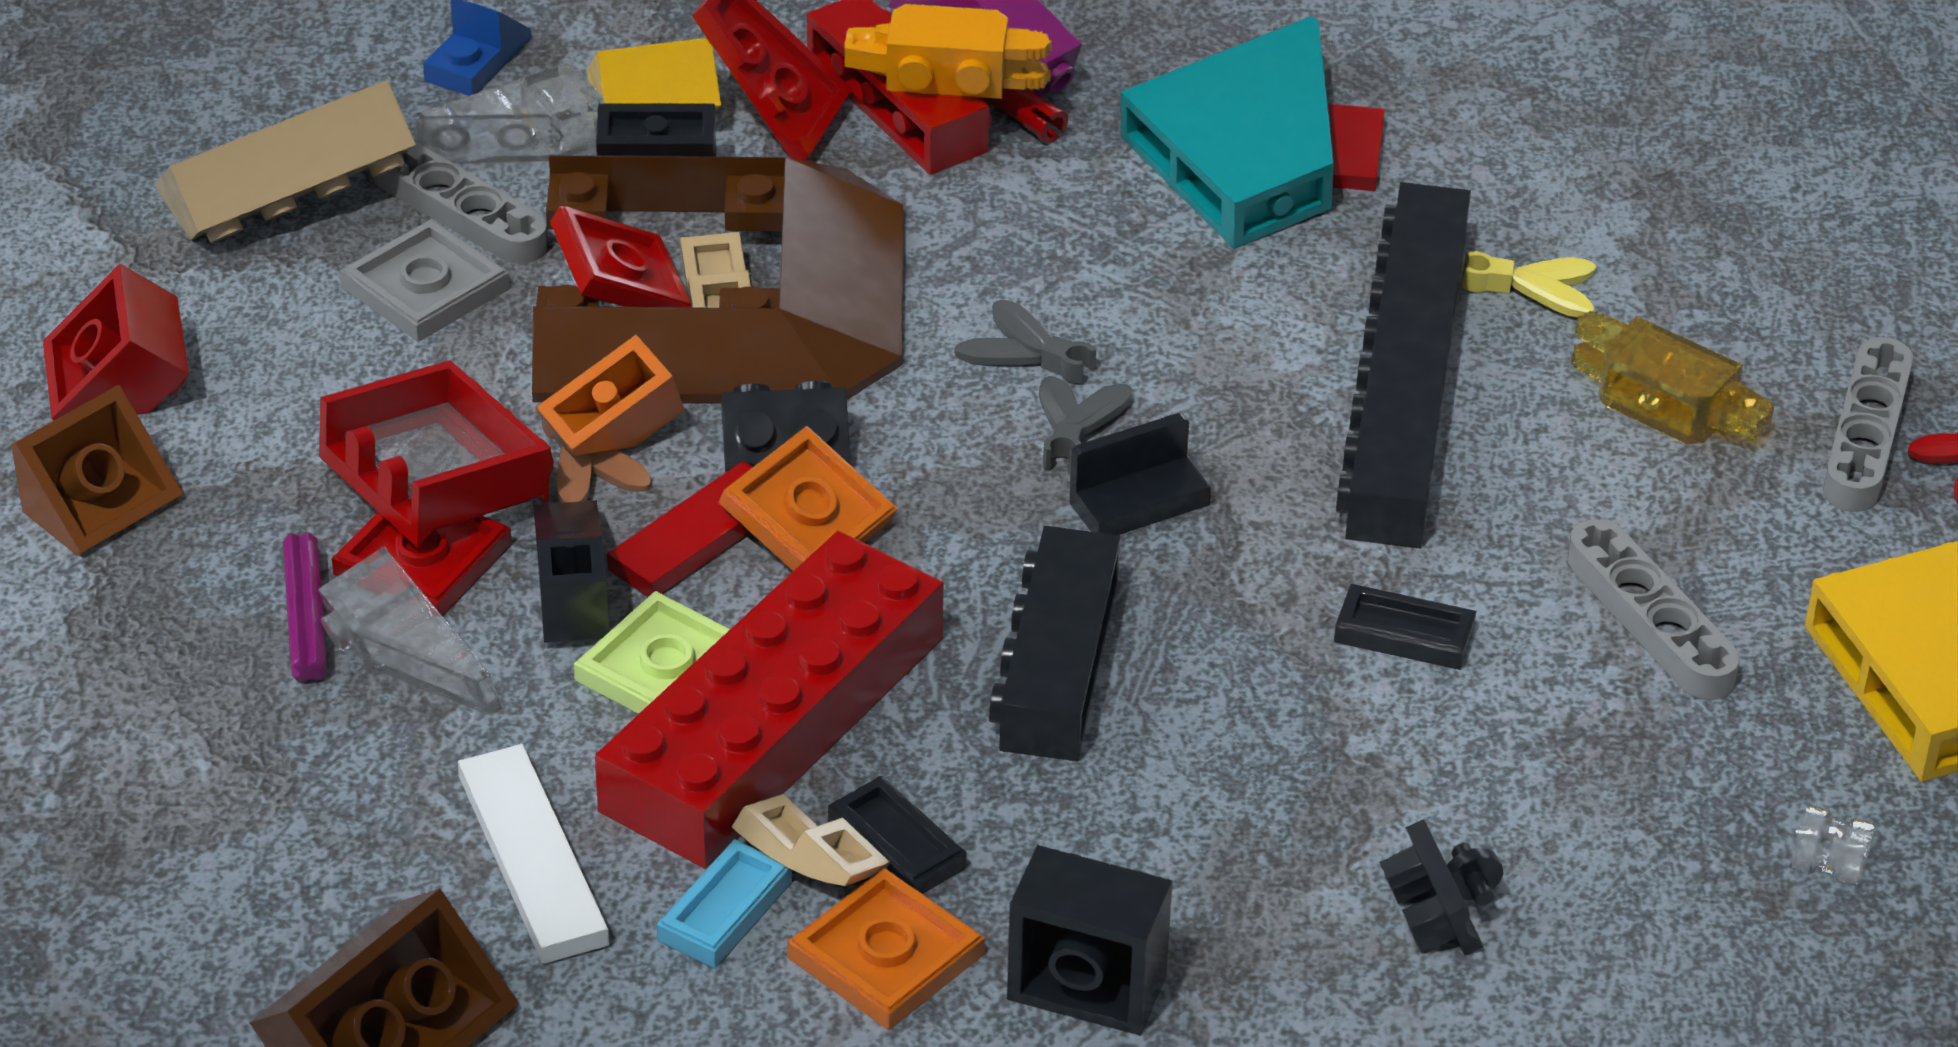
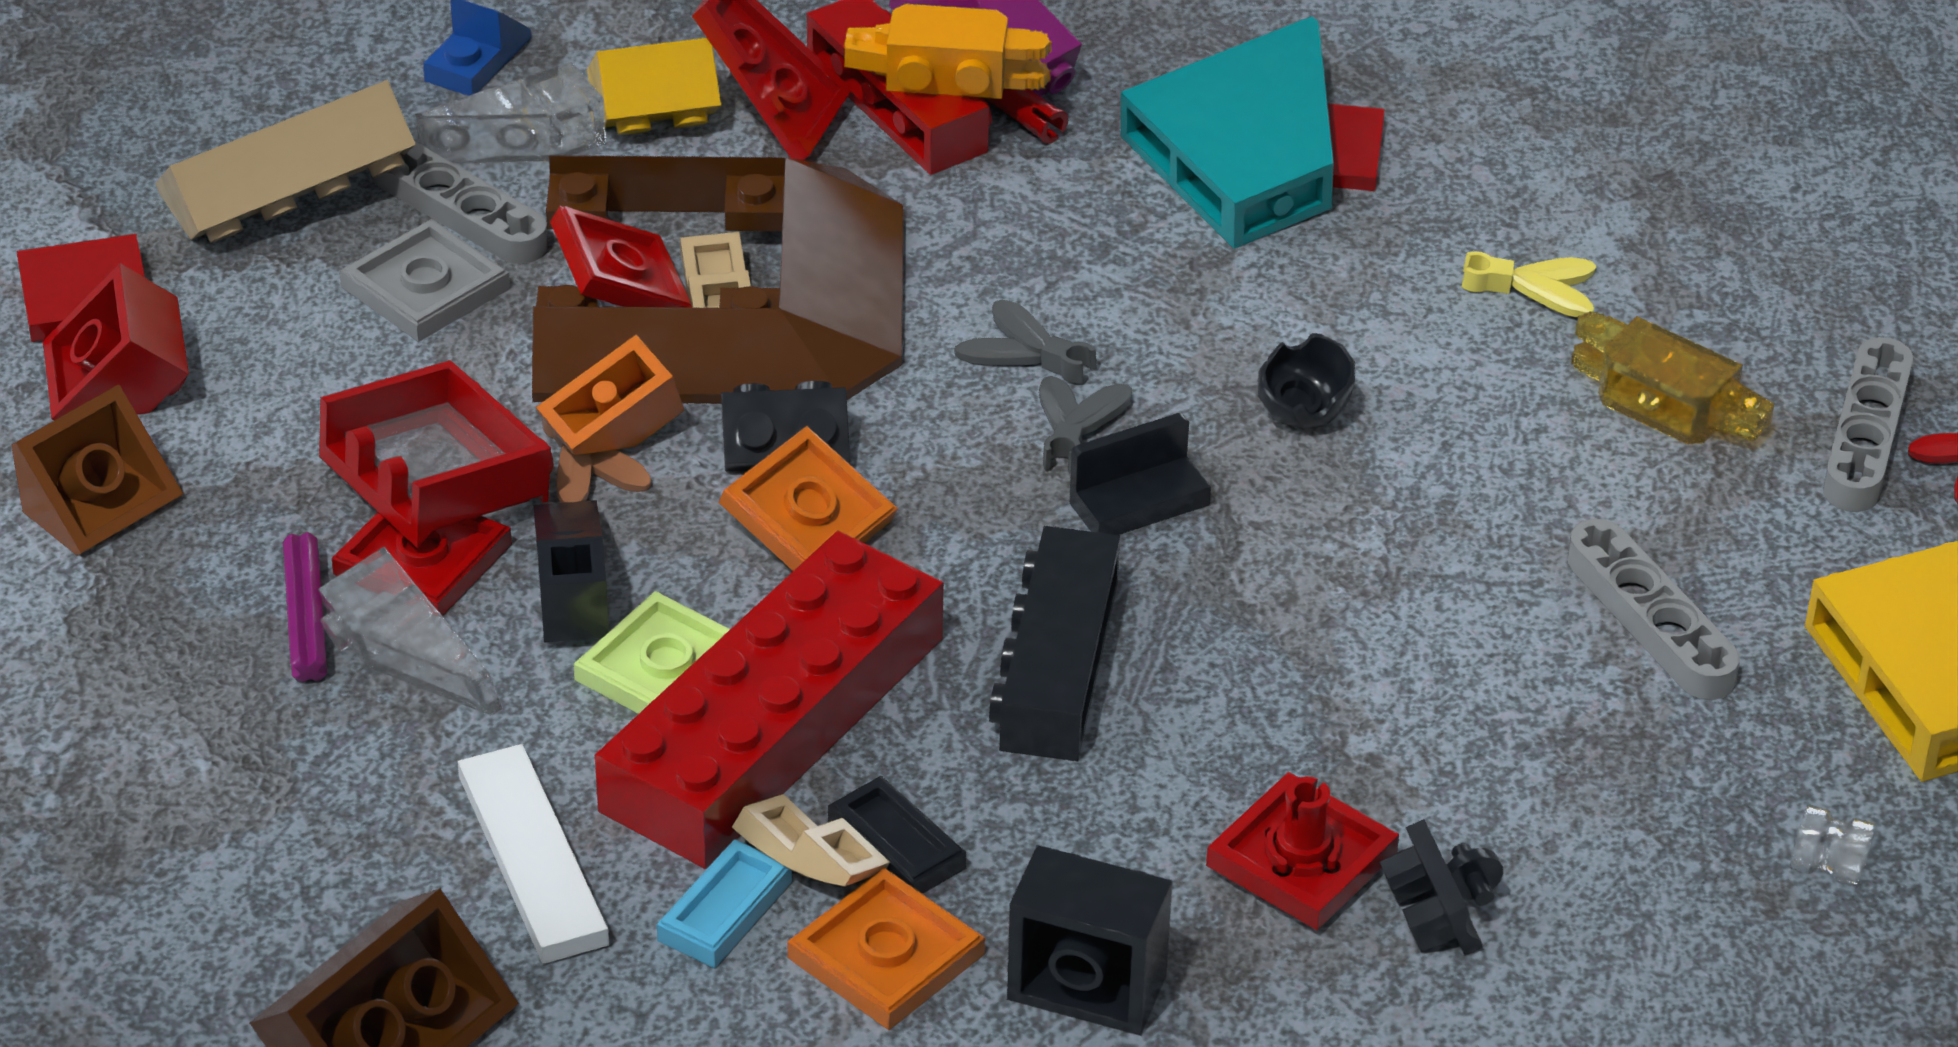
black panel [596,103,716,157] -> none
red tile [607,461,753,597] -> none
black tile [1334,584,1477,670] -> none
black brick [1336,182,1471,549] -> none
none -> red tile [16,234,145,342]
none -> red plate [1206,771,1399,930]
none -> black hair [1258,333,1355,429]

